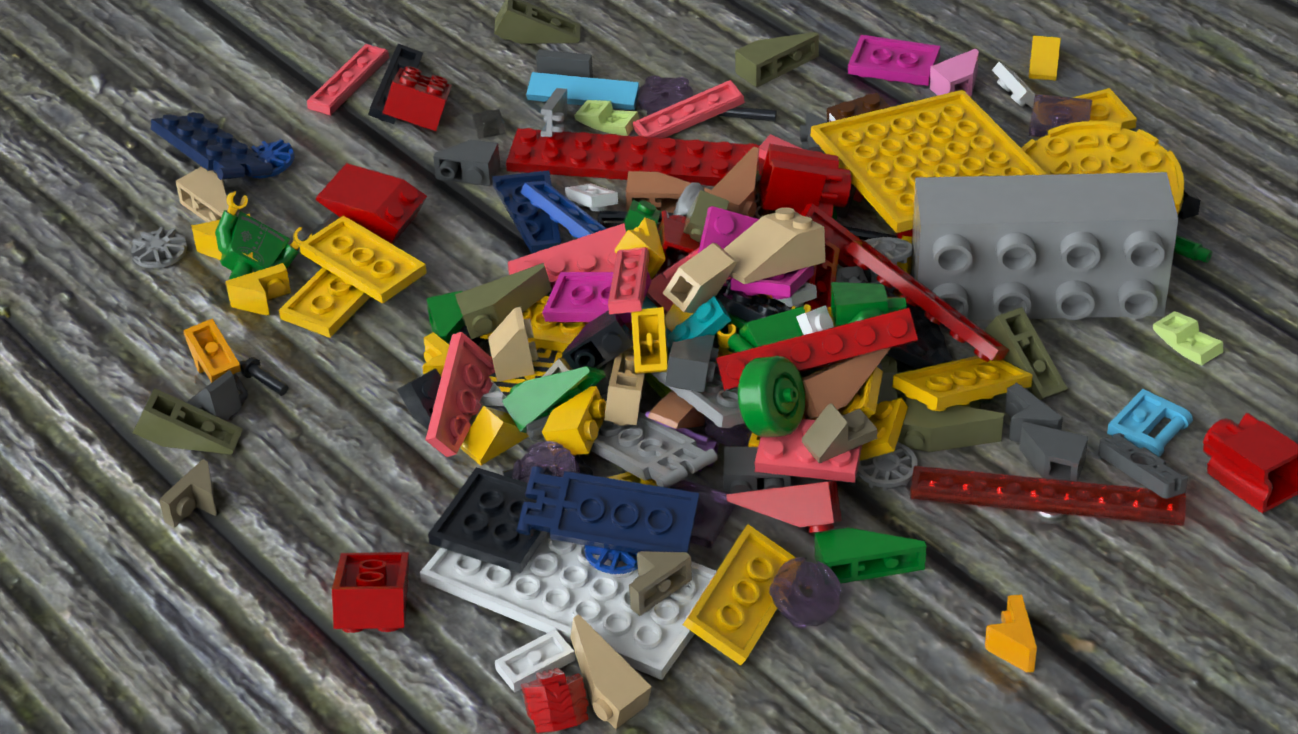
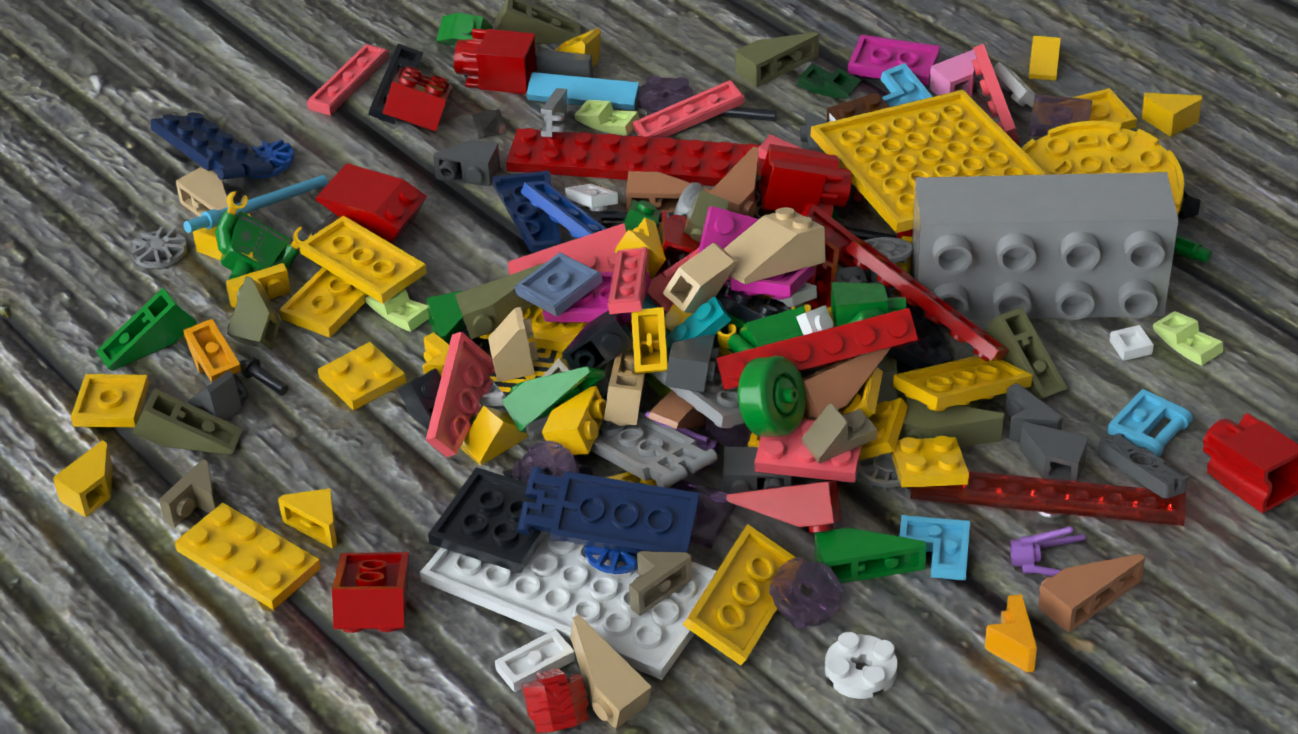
none -> yellow slope [53,440,113,517]
none -> yellow plate [70,374,149,428]
none -> green slope [96,288,197,371]
none -> yellow plate [175,502,321,610]
none -> medium azure bar [184,175,328,233]
none -> olive slope [227,276,281,350]
none -> yellow slope [278,488,337,549]
none -> yellow plate [318,342,406,411]
none -> yellowish green slope [365,289,429,332]
none -> green slope [436,13,493,46]
none -> red piece [454,28,537,94]
none -> sand blue plate [514,252,603,317]
none -> yellow slope [554,28,601,67]
none -> dark green slope [797,63,862,98]
none -> white plate [825,632,897,699]
none -> medium azure plate [881,63,932,107]
none -> yellow plate [890,436,969,488]
none -> medium azure plate [899,515,970,580]
none -> coral wing [971,44,1020,145]
none -> medium lavender plant [1010,526,1086,576]
none -> nougat slope [1038,554,1145,633]
none -> white plate [1110,325,1153,361]
none -> yellow slope [1141,92,1202,137]

